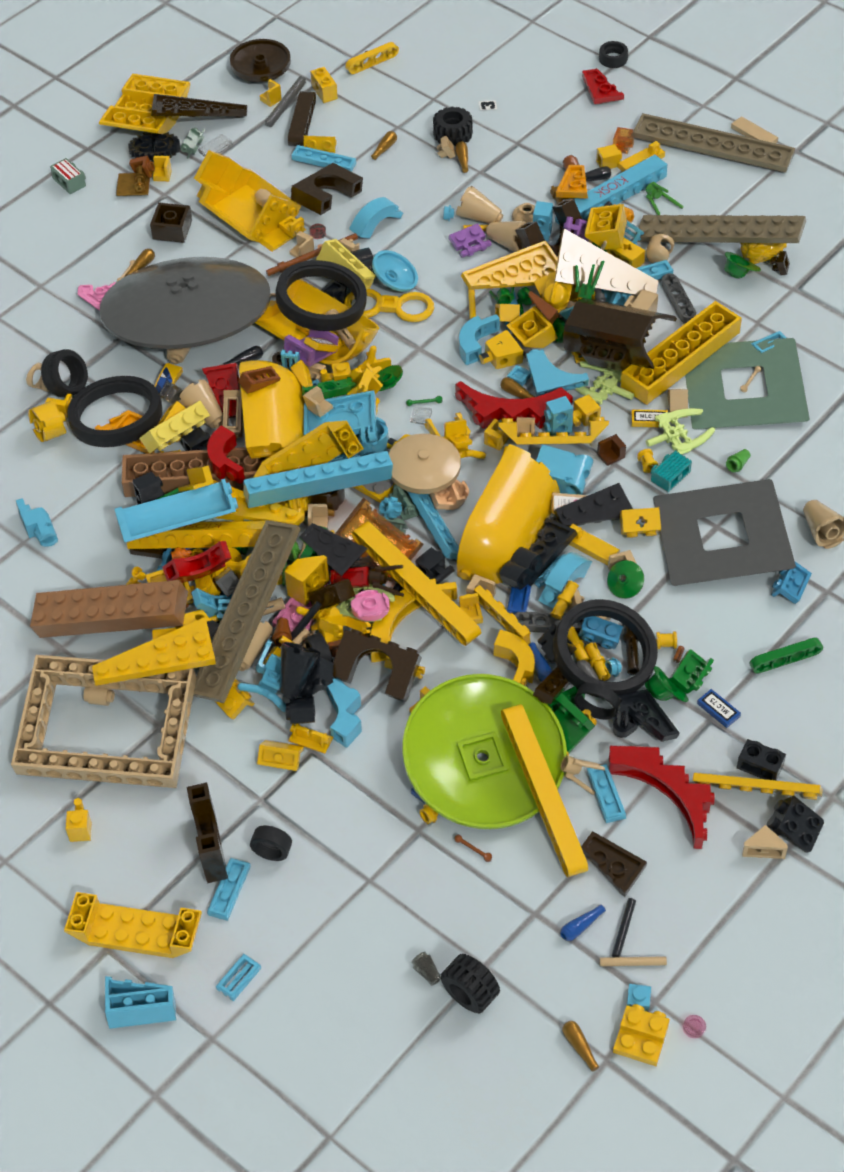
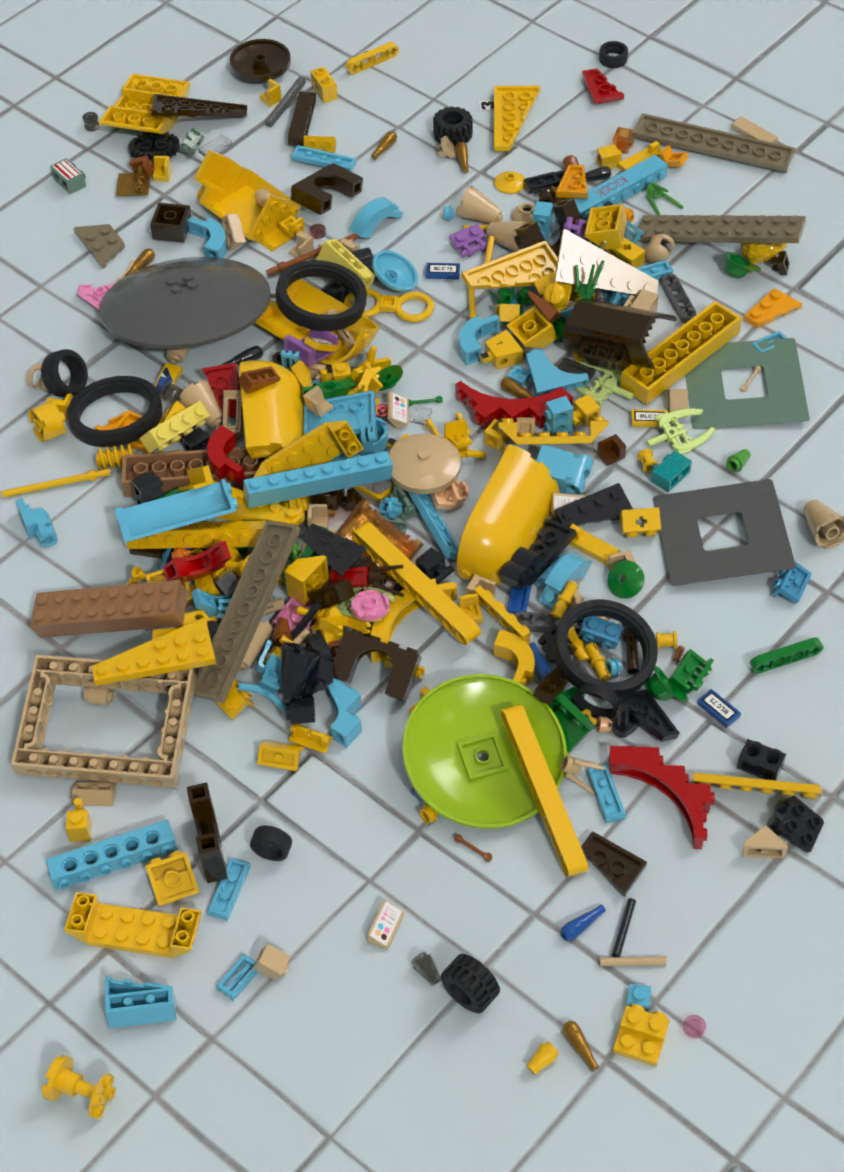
none -> yellow bar [1,468,111,498]
none -> yellow piece [42,1054,116,1119]
none -> medium azure brick [46,819,178,891]
none -> tan slope [72,781,117,806]
none -> dark tan wing [74,224,125,269]
none -> clear smoke wheel [82,112,100,132]
none -> yellow piece [96,444,134,470]
none -> yellow plate [146,851,200,907]
none -> medium azure arch [188,217,227,258]
none -> tan slope [221,214,246,251]
none -> tan brick [253,944,290,981]
none -> dark brown tile [341,487,364,514]
none -> slope [367,900,405,950]
none -> tile [376,404,388,421]
none -> slope [388,392,409,429]
none -> tile [426,263,460,279]
none -> yellow bar [484,236,495,264]
none -> yellow wing [494,86,541,152]
none -> yellow dish [494,171,525,194]
none -> black hinge [524,170,565,194]
none -> yellow cone [526,1041,559,1075]
none -> dark brown wheel [538,188,555,205]
none -> clear smoke tile [557,357,596,382]
none -> light nougat hinge [597,716,612,733]
none -> light orange bracket [660,145,688,168]
none -> light orange wing [743,288,802,328]

